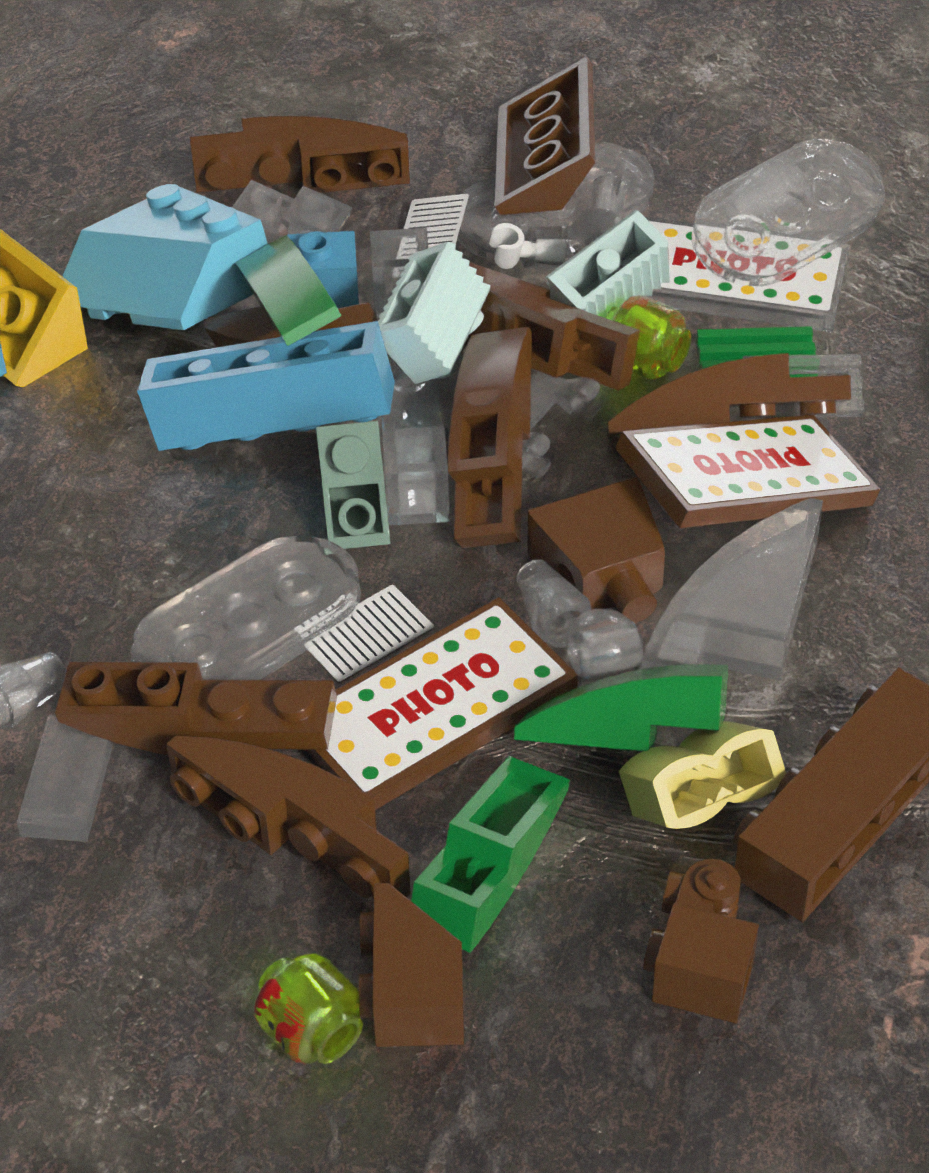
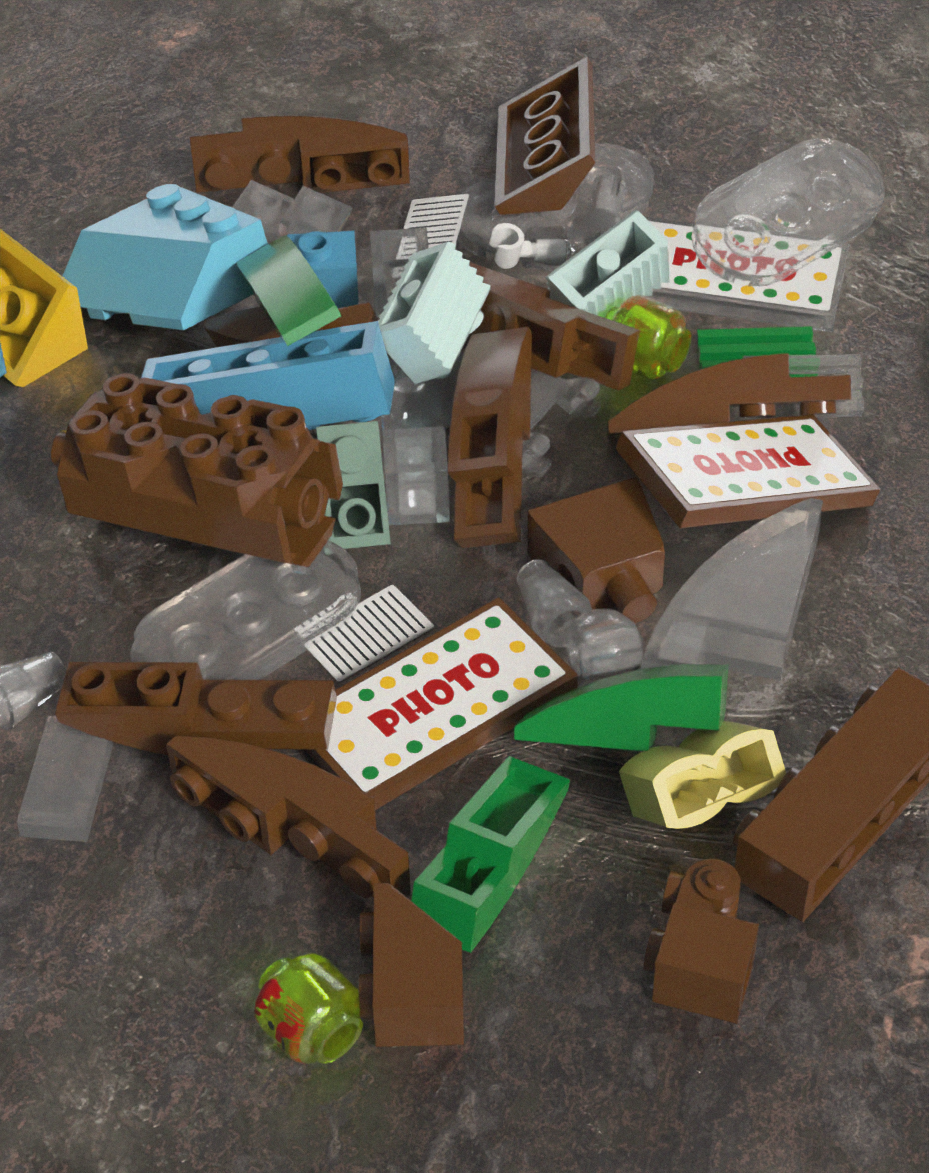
none -> reddish brown brick [51,373,343,567]

